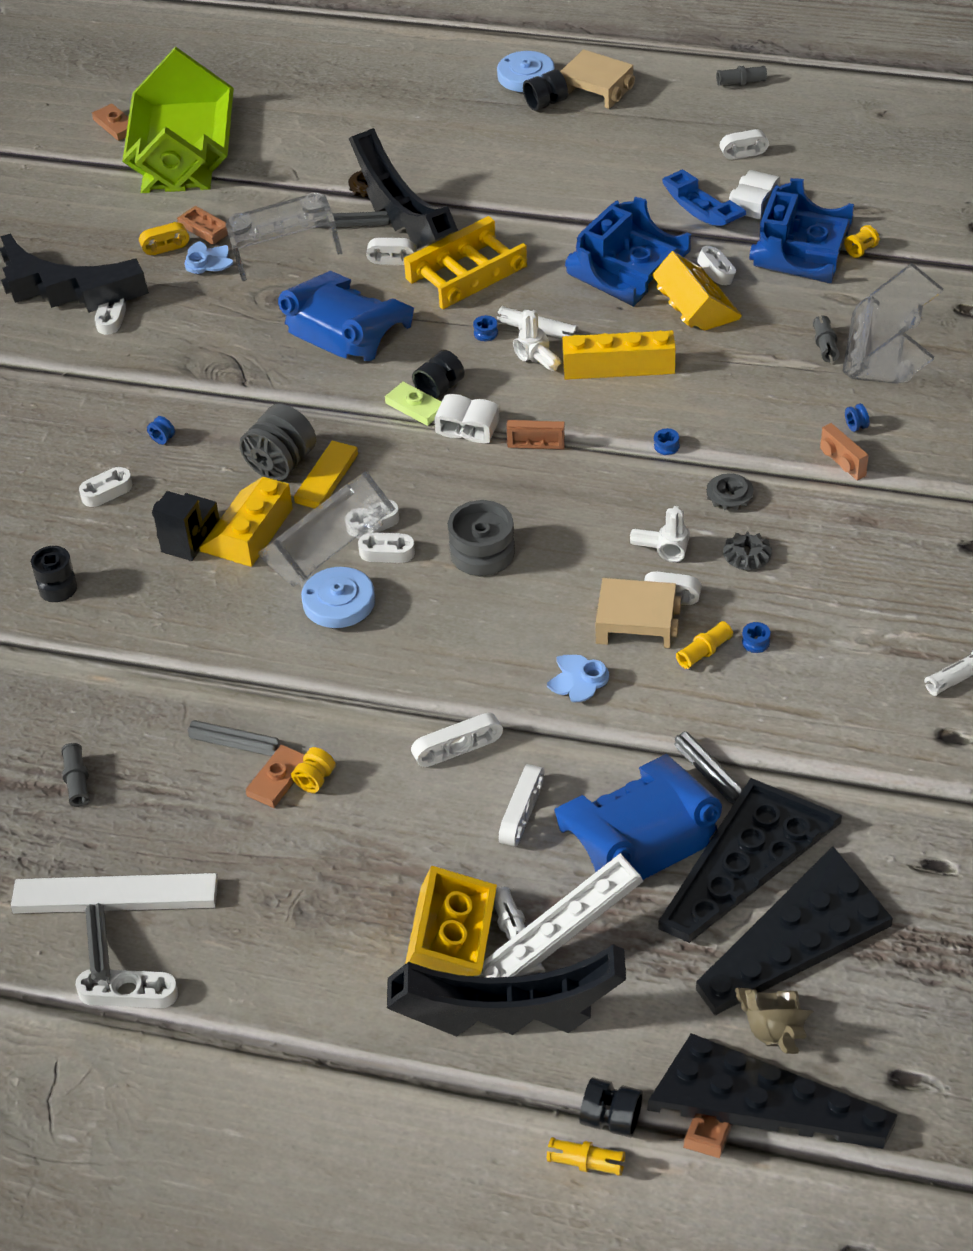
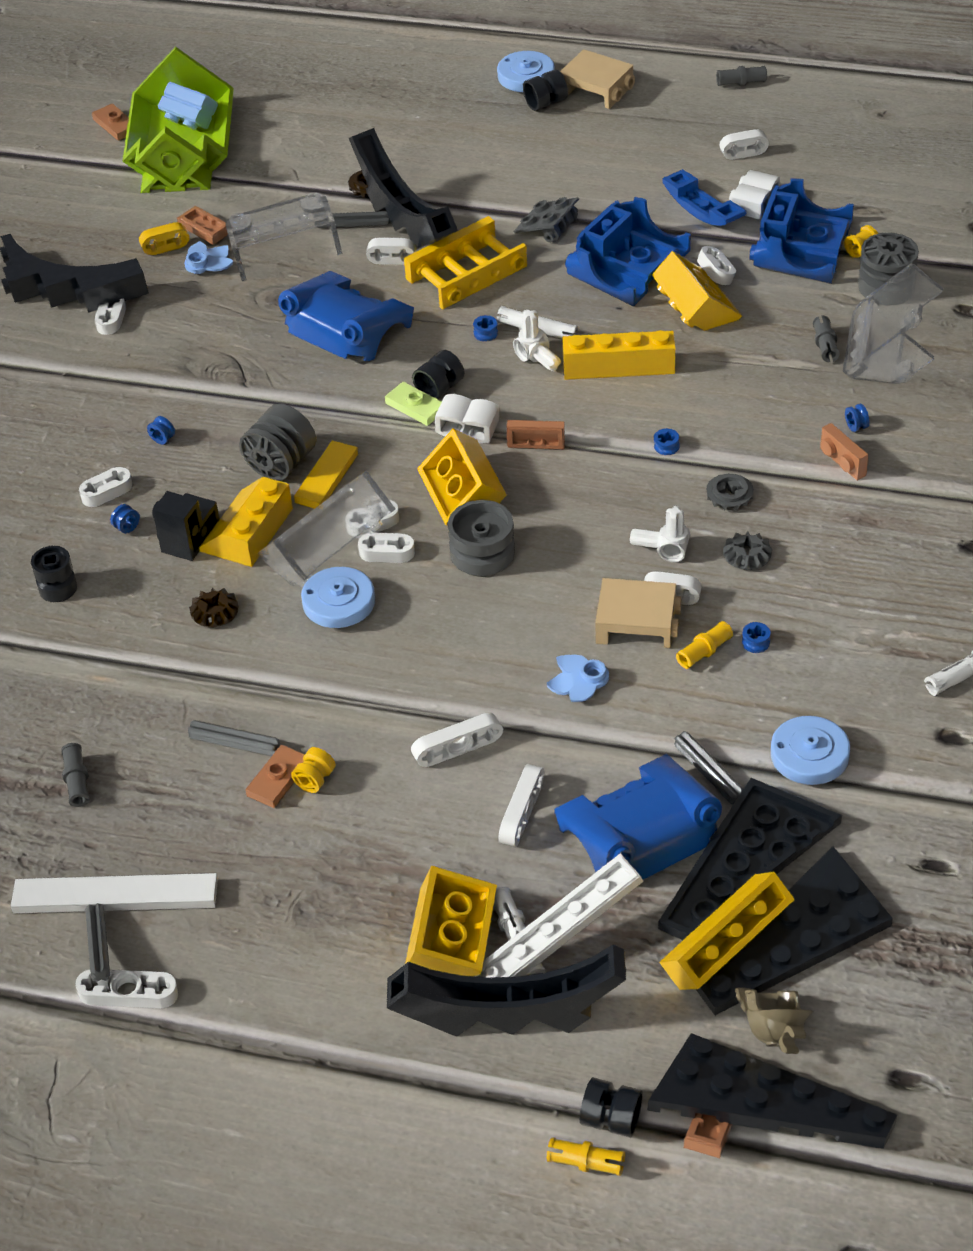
none -> blue bush [110,504,140,534]
none -> light blue brick [158,82,218,130]
none -> dark brown gear [189,587,239,627]
none -> yellow slope [417,428,507,526]
none -> dark grey hinge [513,197,579,243]
none -> yellow brick [659,872,795,990]
none -> light blue wheel [771,716,850,785]
none -> dark grey wheel [858,232,919,304]

